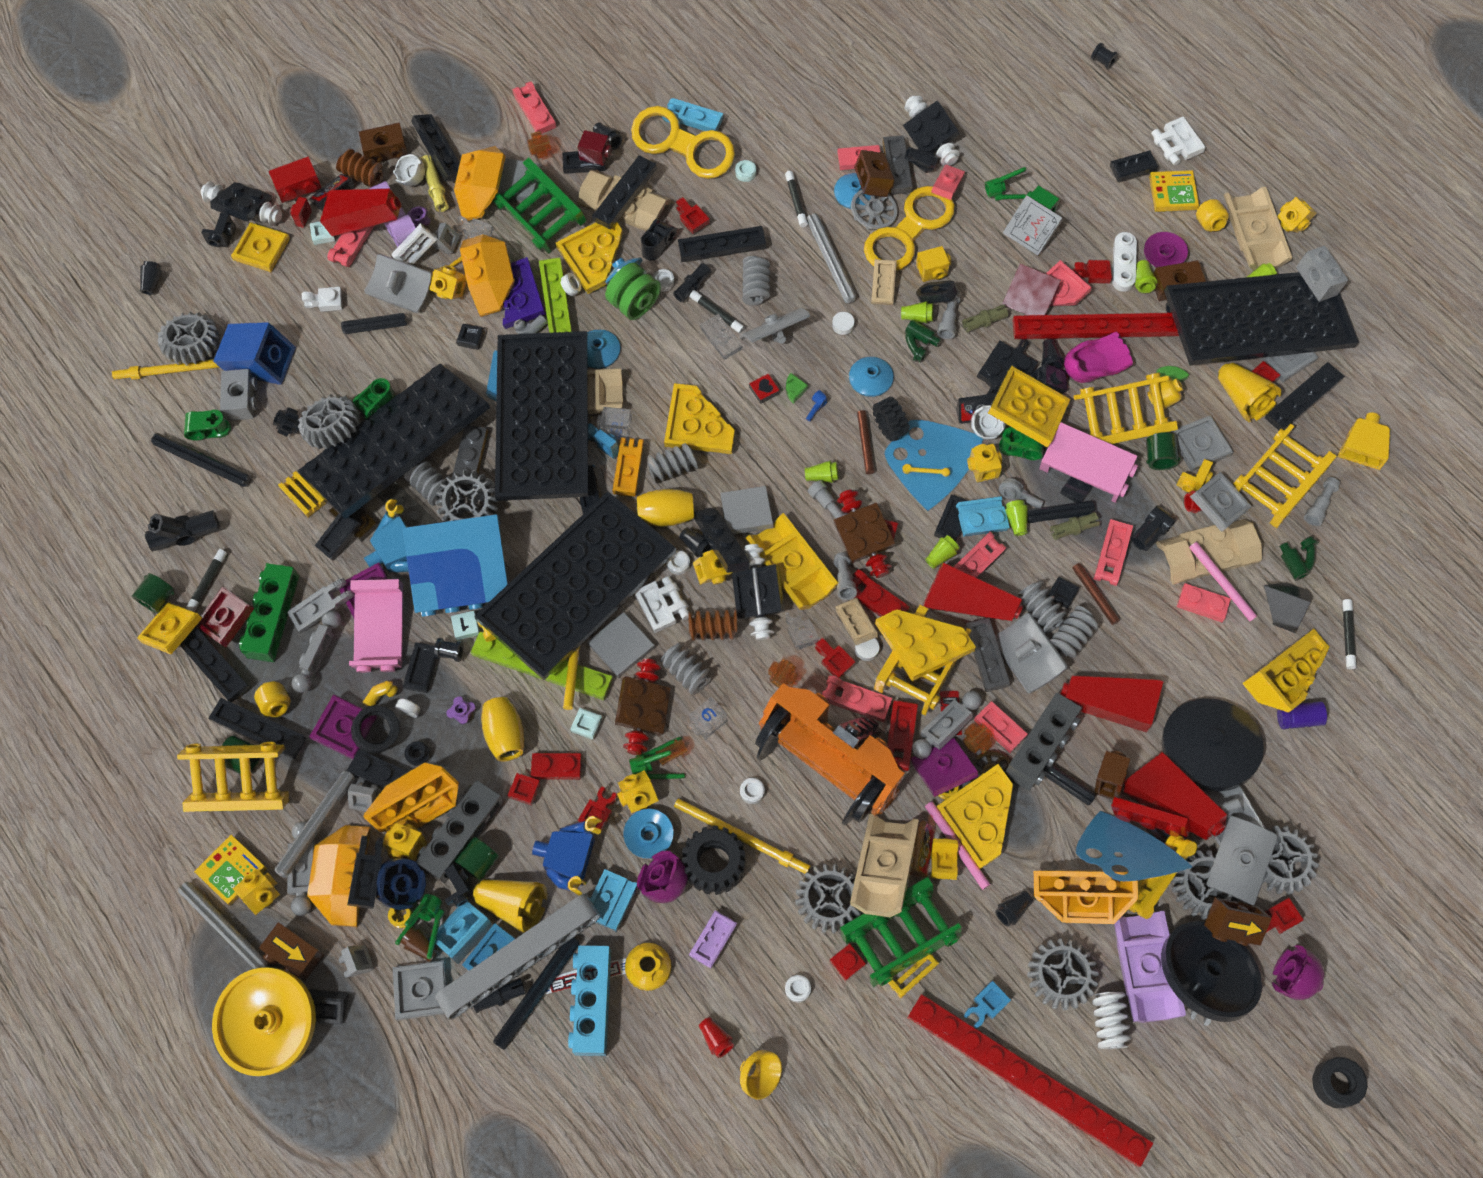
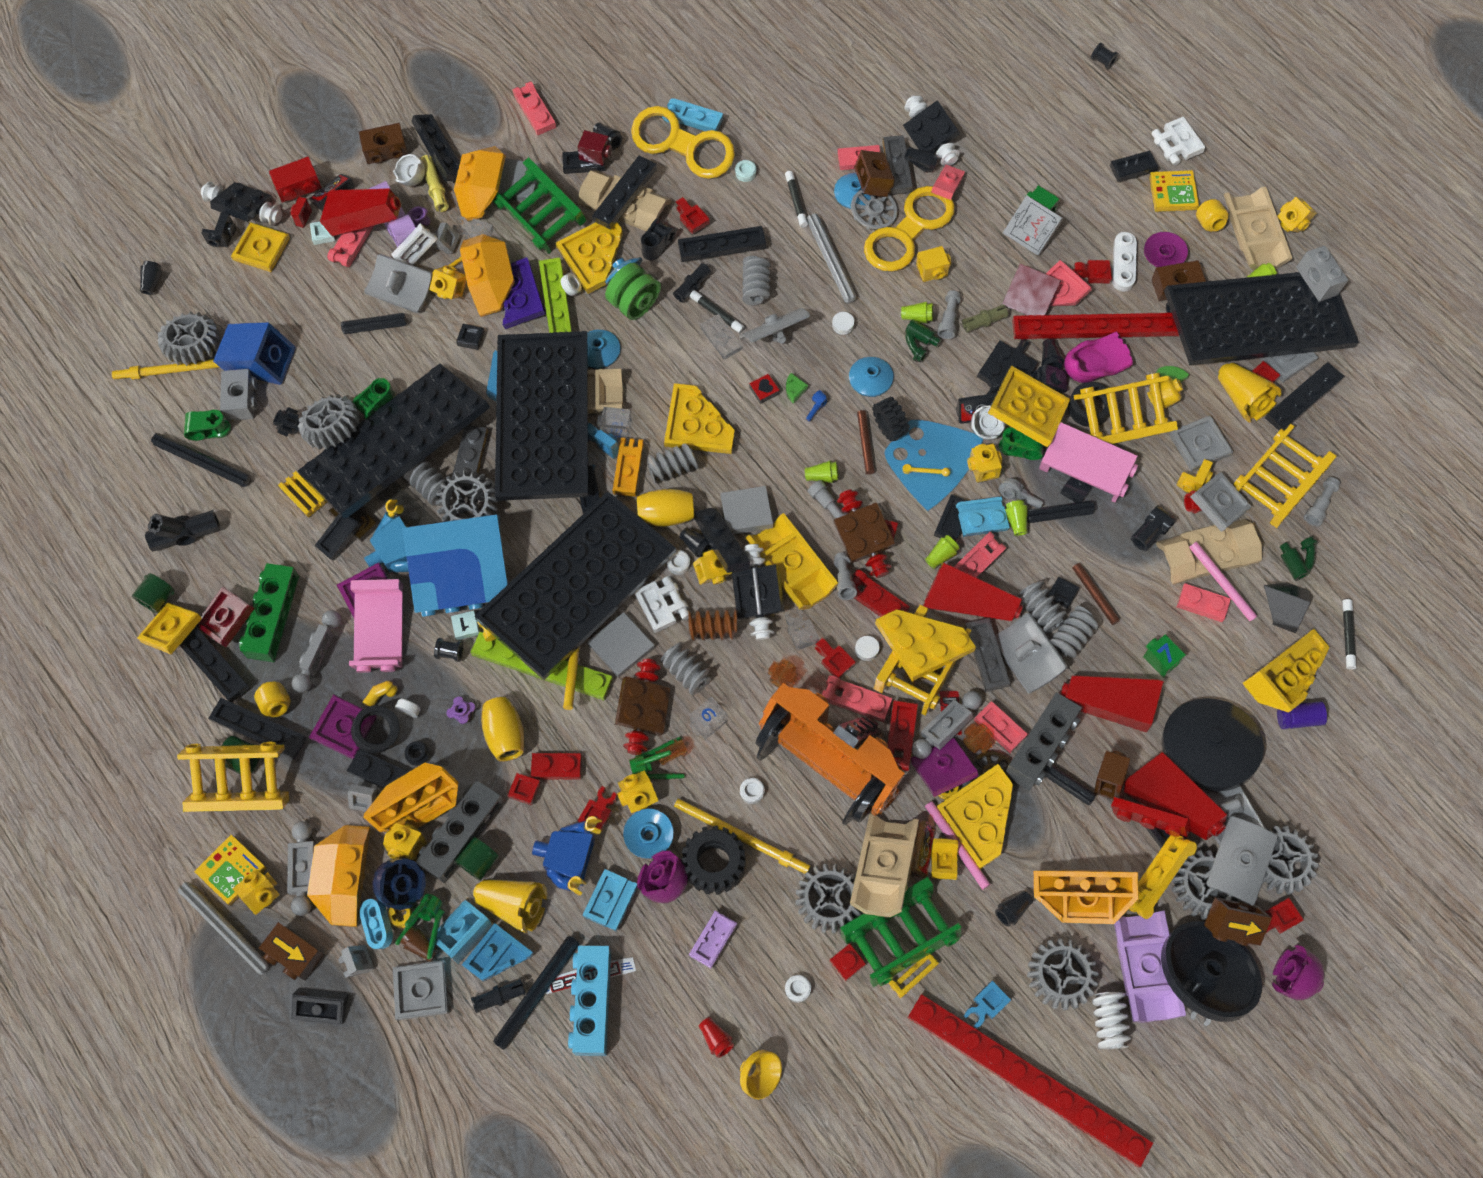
pearl dark grey bar [185,549,227,612] -> none
yellow dish [212,968,316,1076] -> none
light grey axle [275,771,355,878] -> none
light grey hinge [288,578,354,632] -> none
white plate [302,287,342,312] -> none
dark orange piece [336,149,383,188] -> none
black hinge [347,835,383,909] -> none
black tile [403,642,437,693] -> none
light grey beam [435,894,600,1020] -> none
black bracket [444,865,473,907] -> none
light grey arm [514,315,548,334] -> none
clear orange gear [527,131,552,159] -> none
light aqua tile [570,708,603,740] -> none
yellow piece [625,943,672,991] -> none
white tile [653,269,674,292] -> none
tan plate [835,598,878,646] -> none
tan plate [871,259,896,305] -> none
black plate [916,280,958,304] -> none
green plant [985,167,1027,201] -> none
olive pin [1050,512,1100,540] -> none
dark azure piece [1076,811,1193,881] -> none
coral plate [1093,519,1133,586] -> none
lime cone [1135,260,1157,293] -> none
dark green piece [1146,432,1181,470] -> none
black tyre [1312,1057,1368,1108] -> none
yellow torso [1337,412,1390,470] -> none
none -> medium azure plate [360,899,393,949]
none -> black tyre [1068,382,1110,427]
none -> green brick [1143,634,1186,678]

